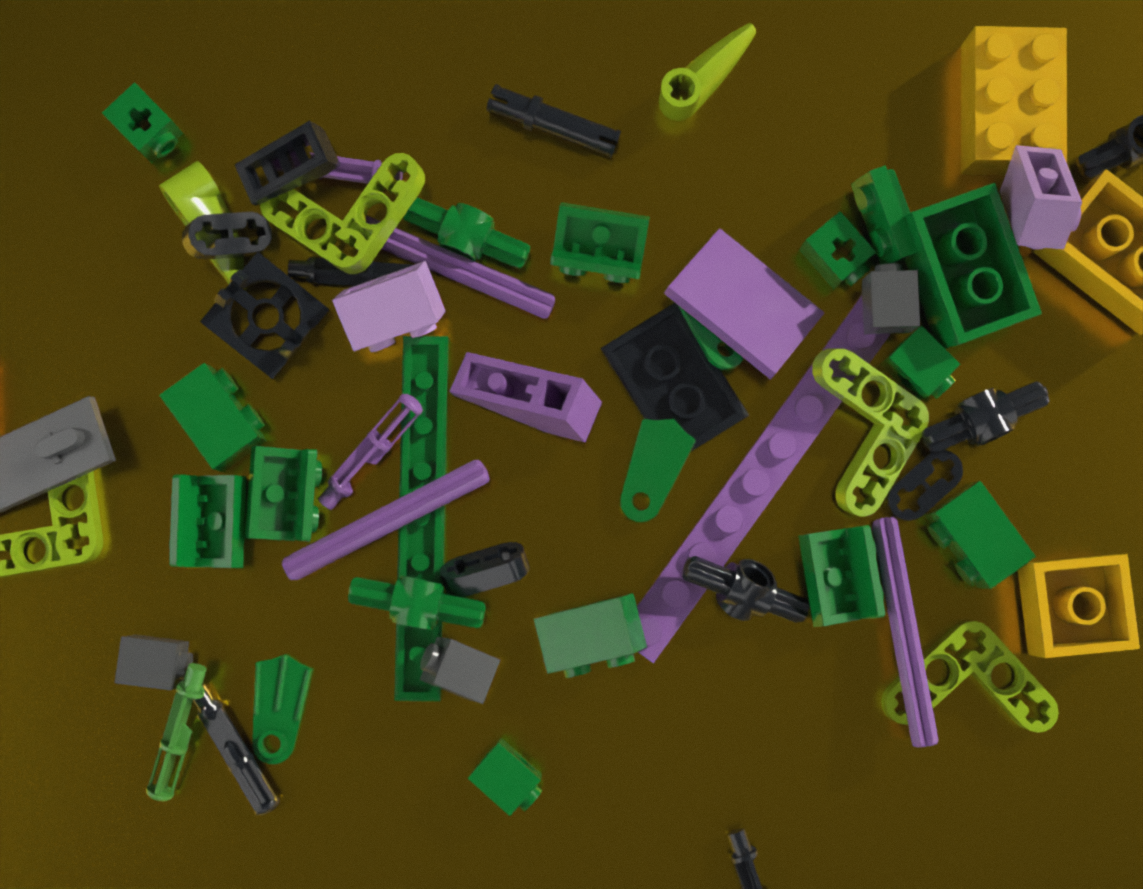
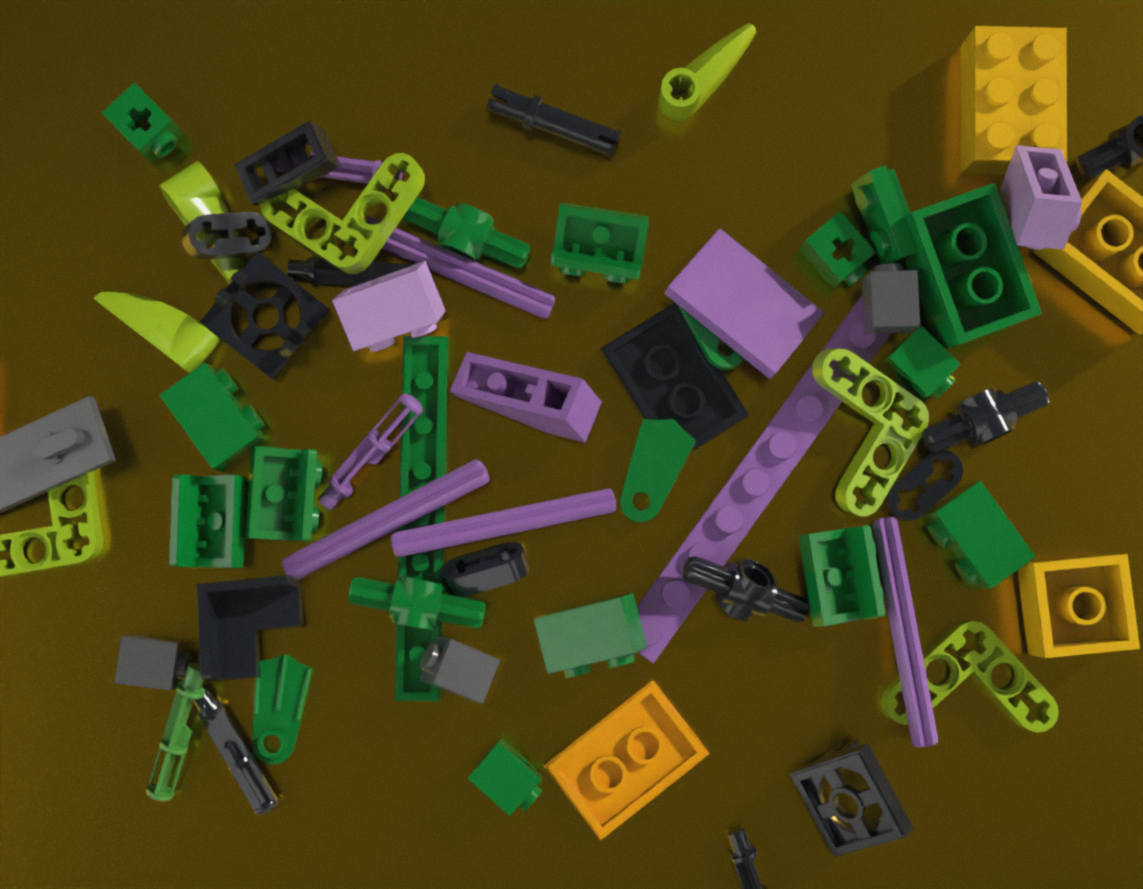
none -> lime piece [93,292,221,373]
none -> black panel [197,575,304,682]
none -> medium lavender axle [391,488,616,557]
none -> light orange tile [544,679,710,840]
none -> black piece [790,738,914,857]

